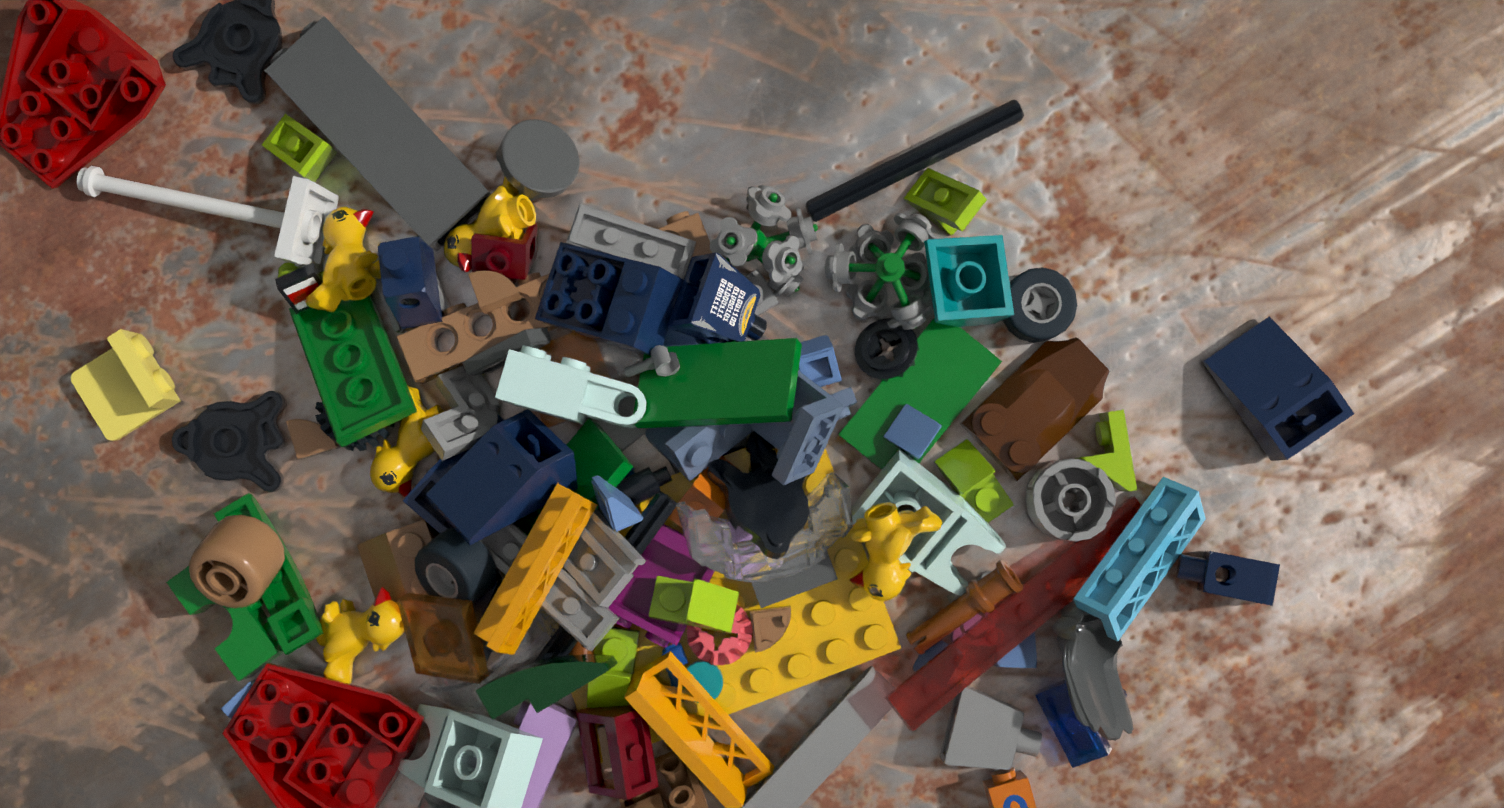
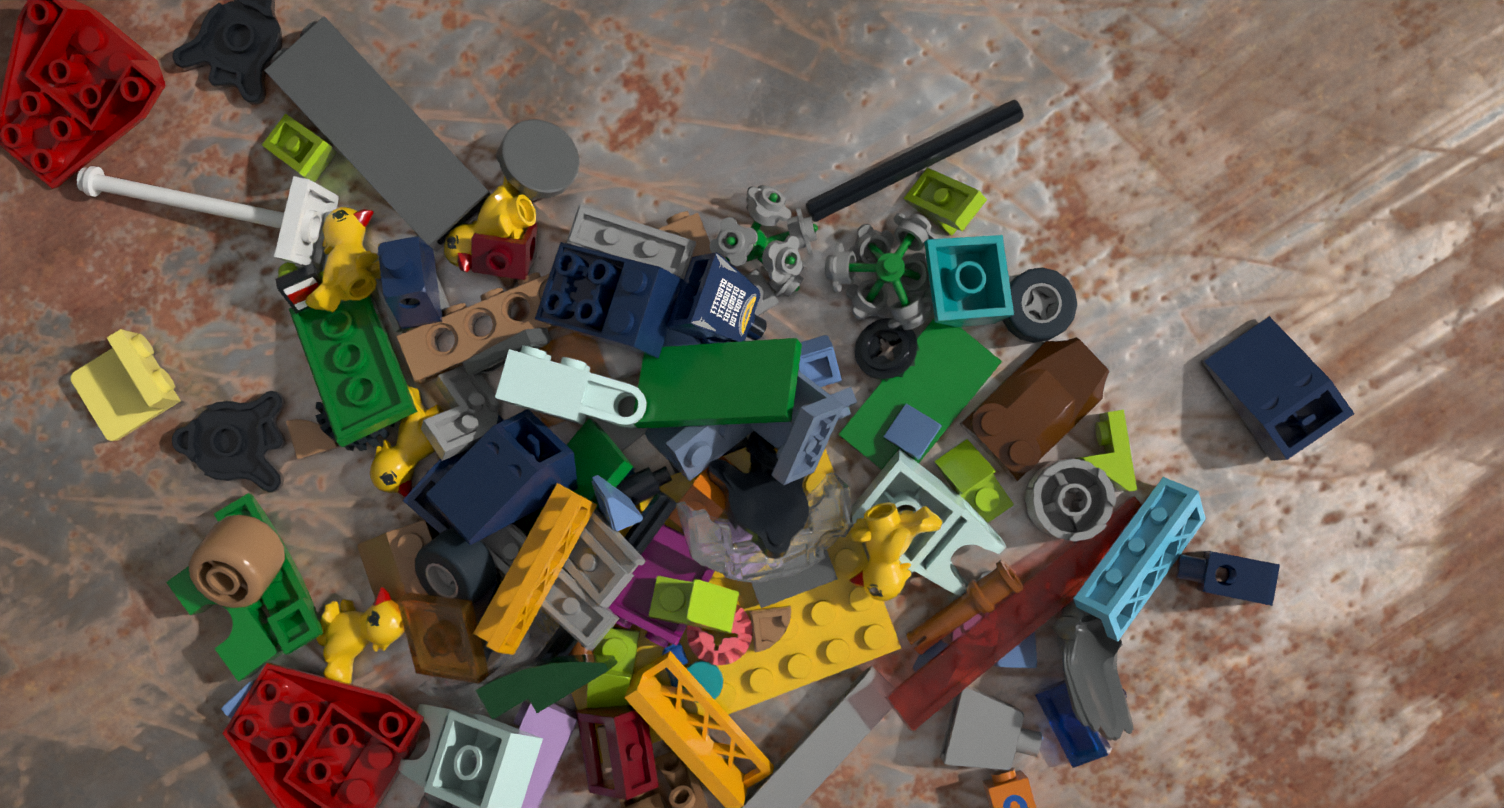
medium nougat tile [468,271,522,314] -> none
light grey hand [624,345,680,377] -> none

